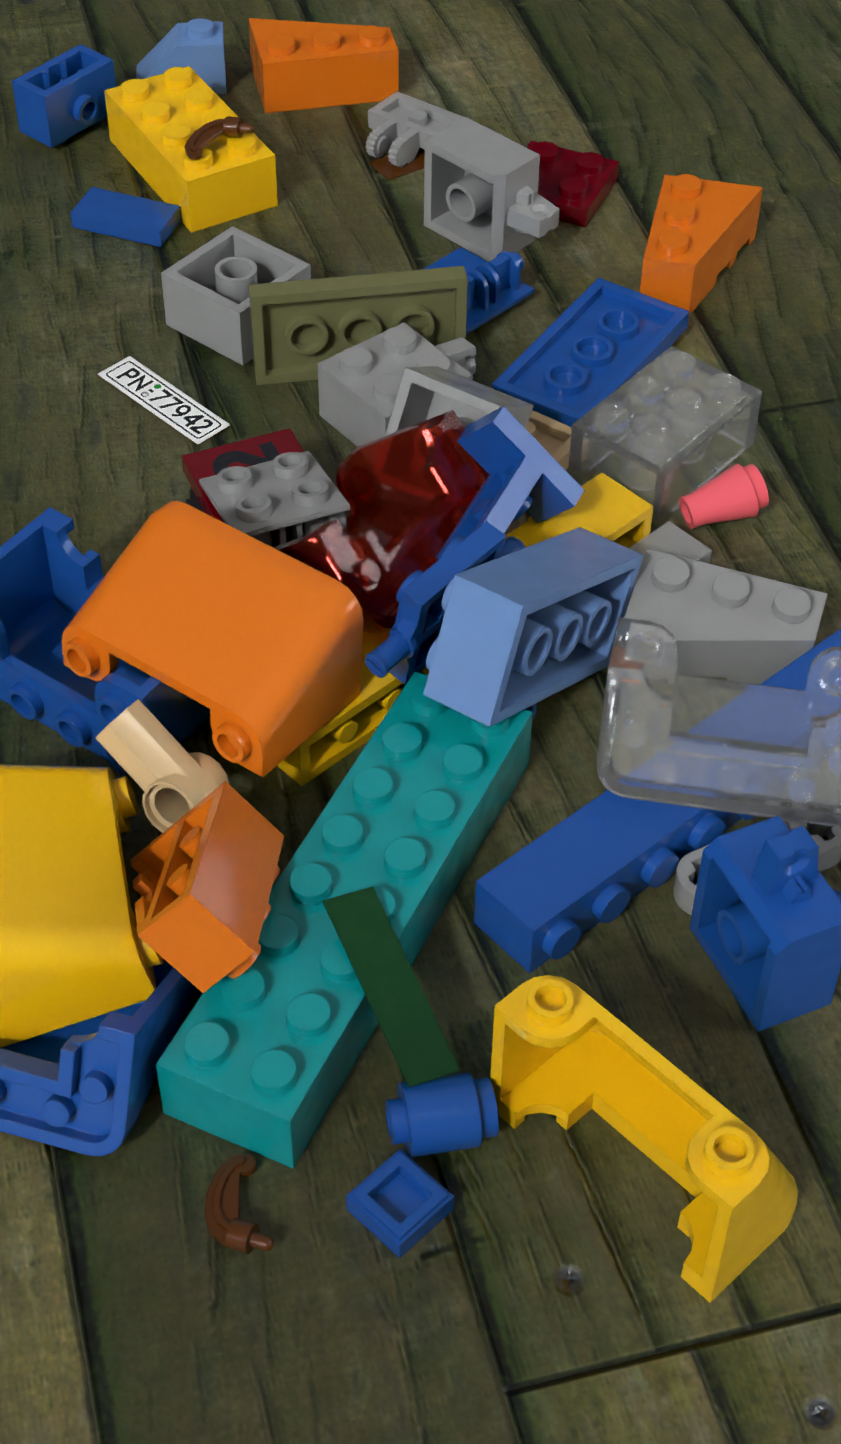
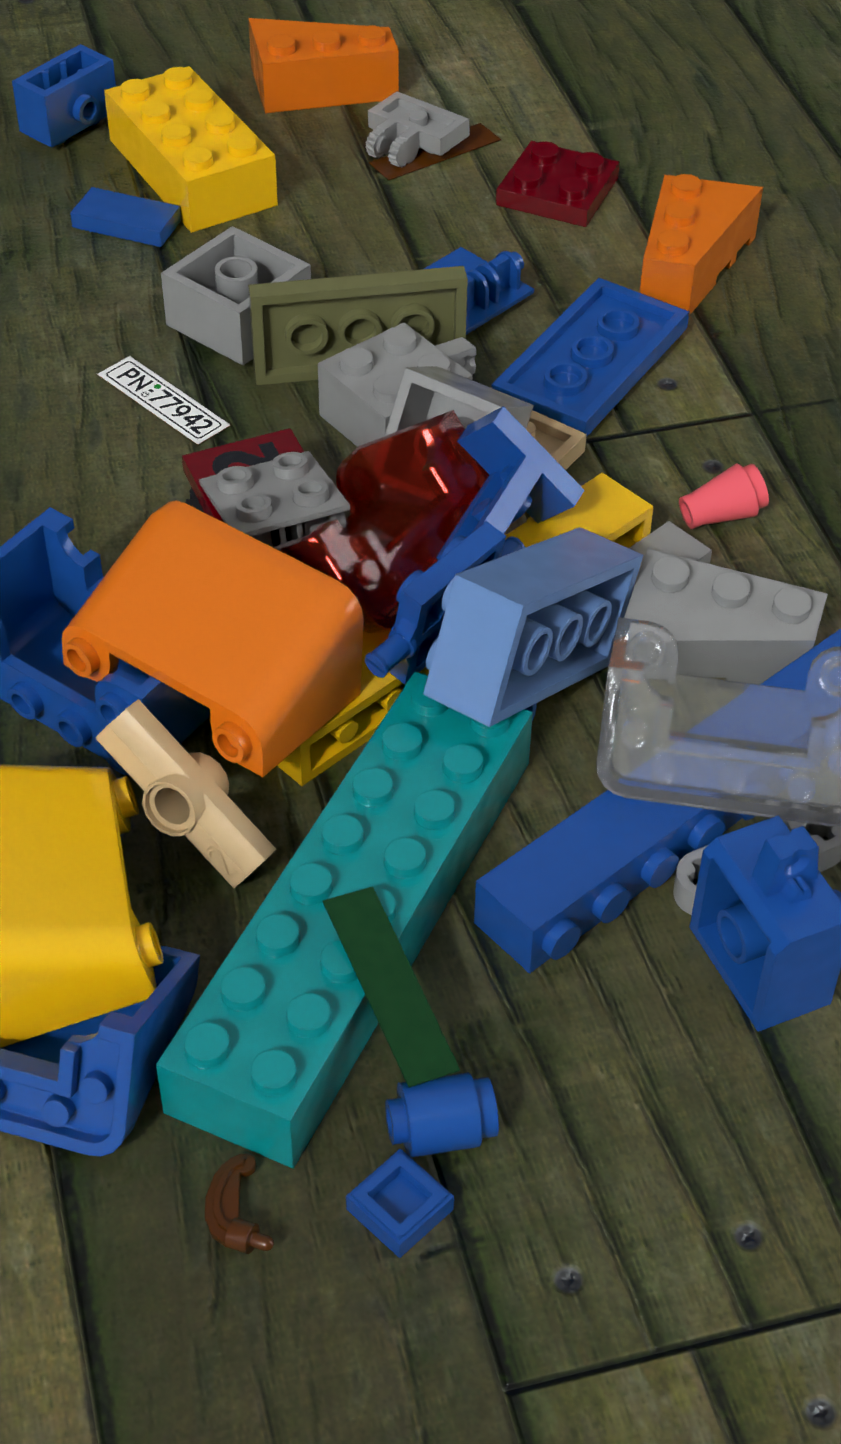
orange wedge [130,781,284,993] -> none
medium blue slope [136,18,227,94] -> none
reddish brown piece [185,116,255,160] -> none
light grey hinge [424,117,560,261] -> none
yellow windscreen [490,975,798,1303] -> none
clear brick [568,346,762,526] -> none

